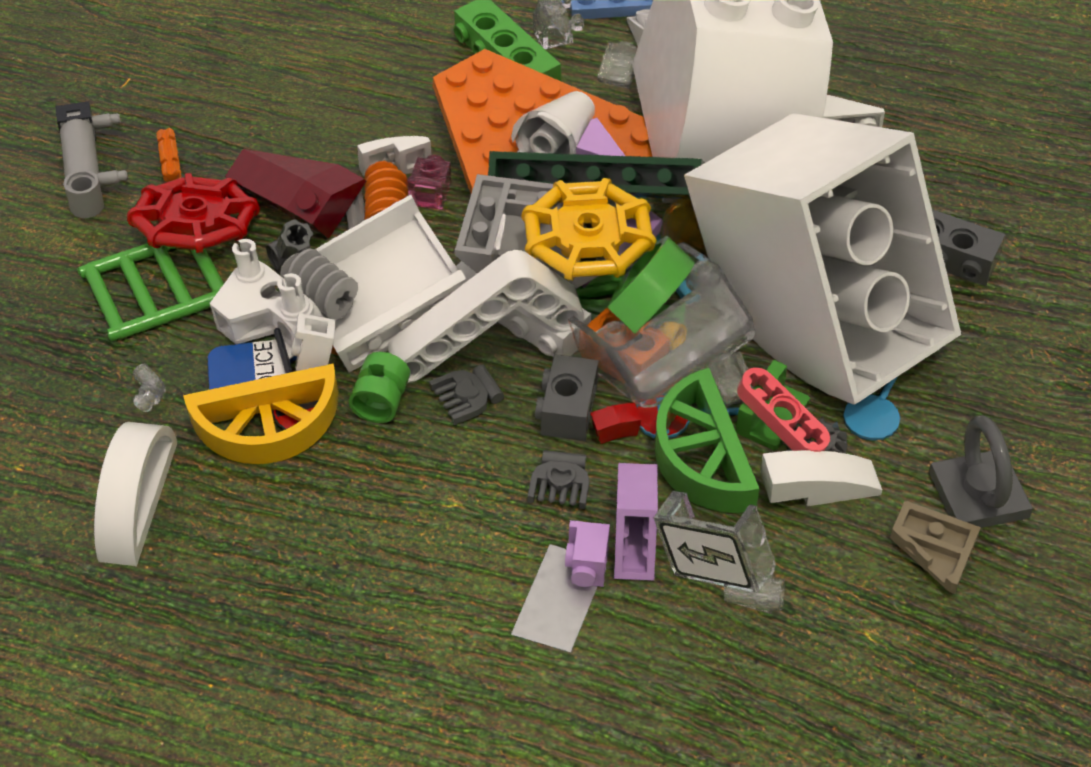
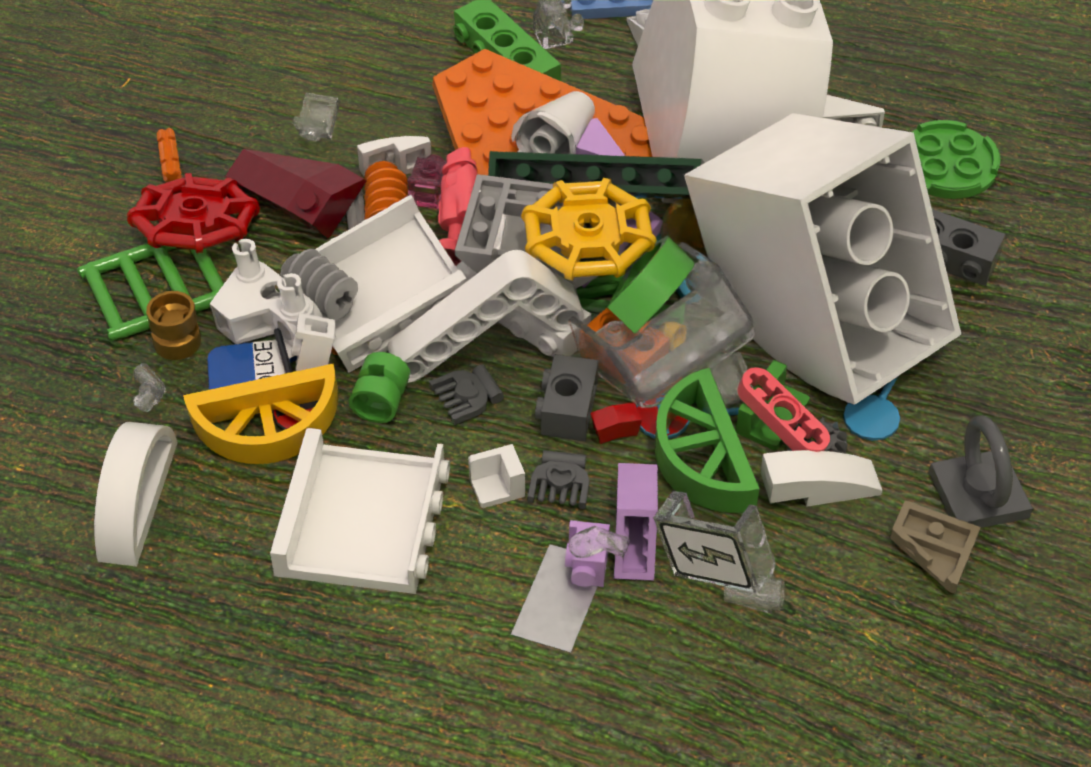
light grey piece [55,101,128,218] -> none
dark grey piece [266,219,313,273] -> none
clear bracket [597,41,637,89] -> none
none -> pearl gold wheel [146,291,201,360]
none -> white panel [270,428,450,594]
none -> clear bracket [293,92,340,141]
none -> coral piece [438,147,478,266]
none -> white panel [468,444,525,508]
none -> clear arm [569,526,630,559]
none -> bright green tile [912,120,1000,199]

